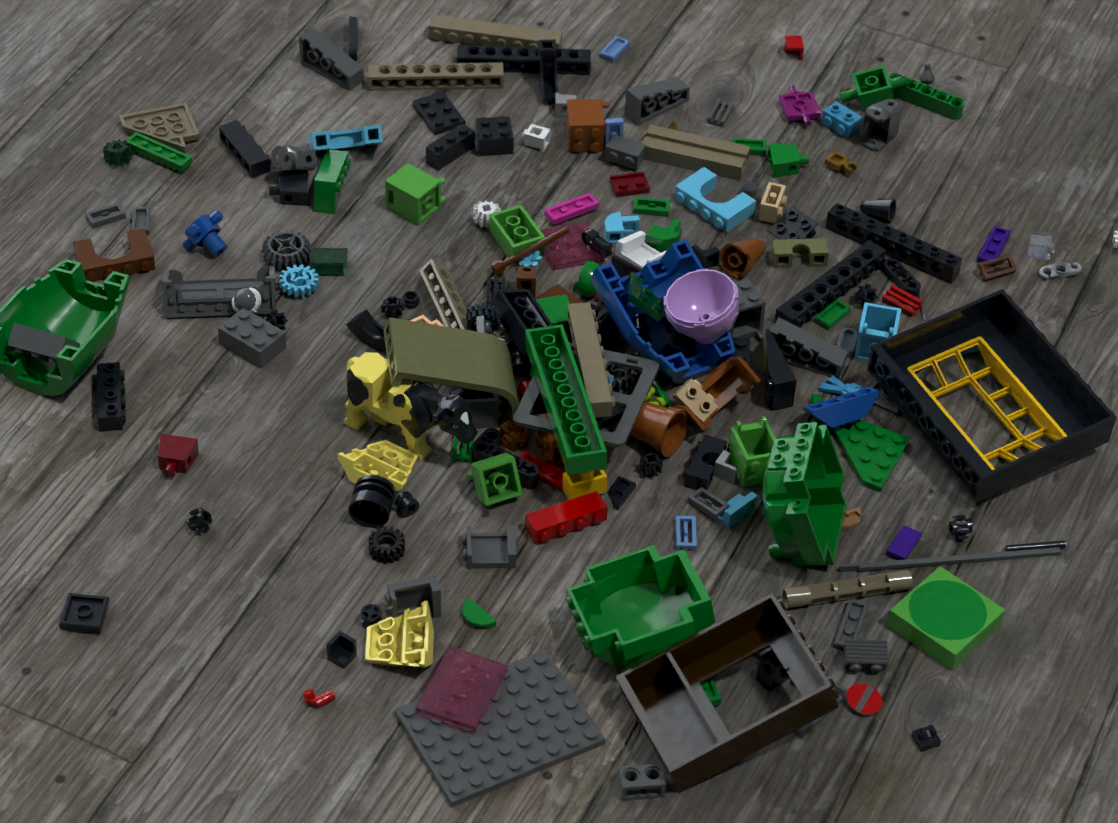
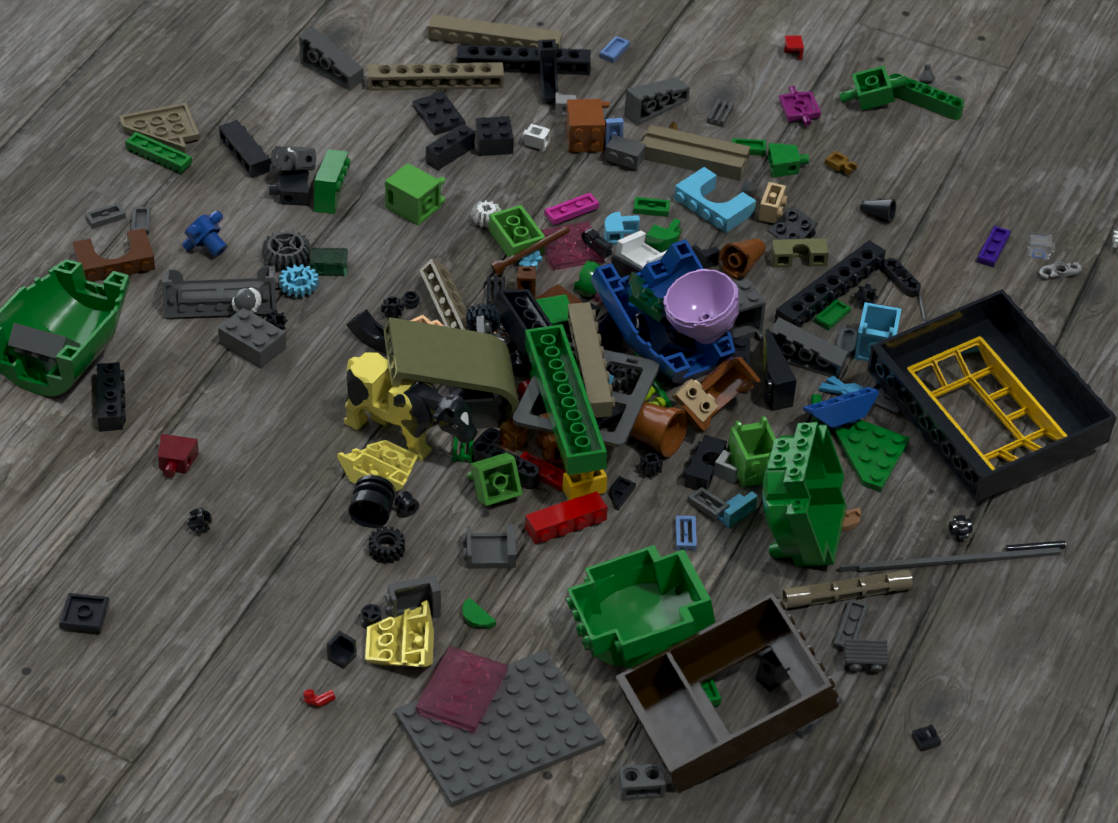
clear green gear [103,139,133,167] -> none
medium azure arch [307,124,383,152] -> none
black beam [349,15,358,61] -> none
dark red plate [610,172,650,197] -> none
dark azure brick [821,101,862,139] -> none
black brick [826,203,962,284] -> none
red piece [834,682,883,716] -> none
dark grey piece [860,99,902,152] -> none
red tile [882,284,923,317] -> none
dark purple tile [886,525,922,560] -> none
tile [887,566,1005,671] -> none
reddish brown tile [977,254,1017,282] -> none

